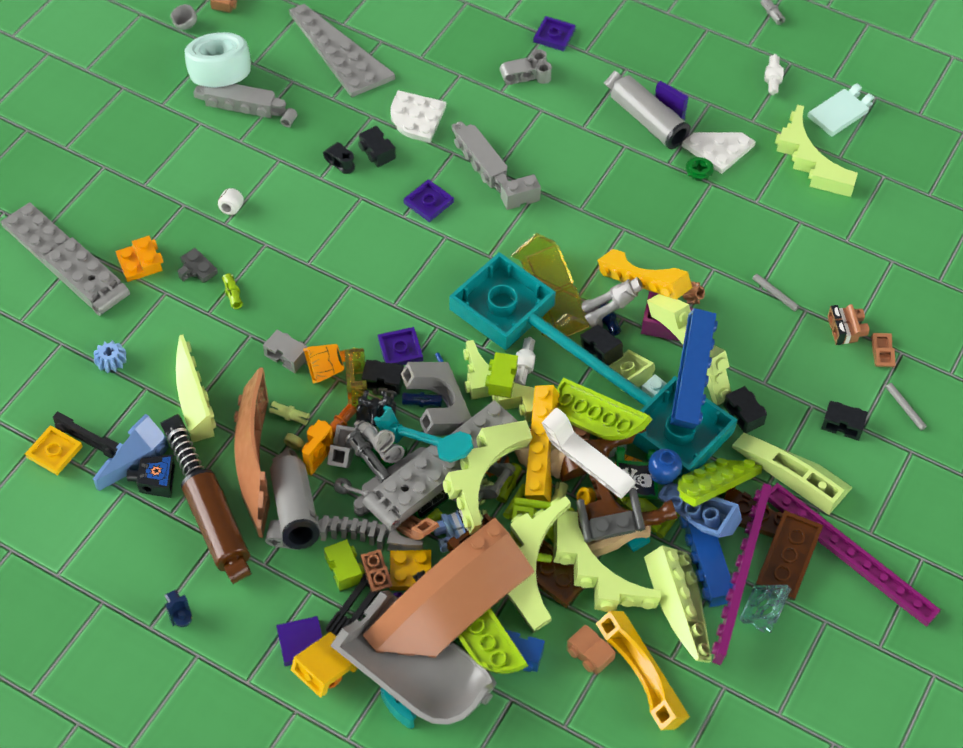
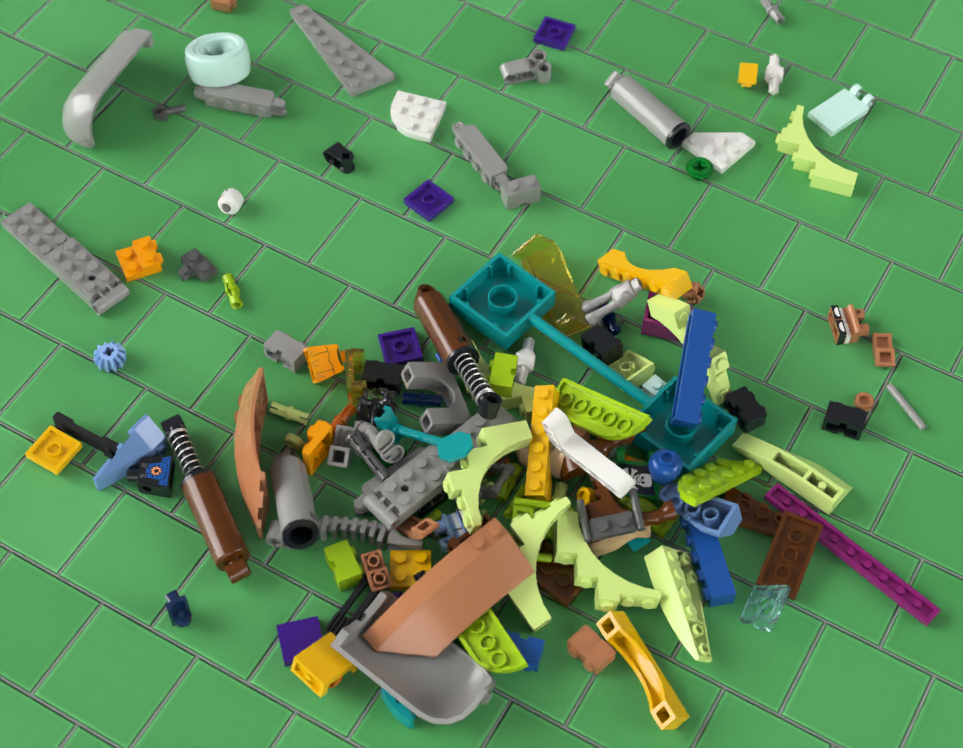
light grey hair [170,4,197,30] -> none
yellowish green wedge [176,335,217,442] -> none
light grey hinge [280,108,298,127] -> none
dark grey hinge [334,478,371,497] -> none
black brick [358,125,396,167] -> none
dark purple tile [655,80,688,120] -> none
magenta plate [711,483,771,665] -> none
light grey bar [752,274,799,312] -> none
none -> light grey panel [62,28,154,149]
none -> dark grey bar [152,103,186,121]
none -> piece [414,284,502,420]
none -> yellow brick [738,62,758,87]
none -> nougat tile [854,392,874,412]

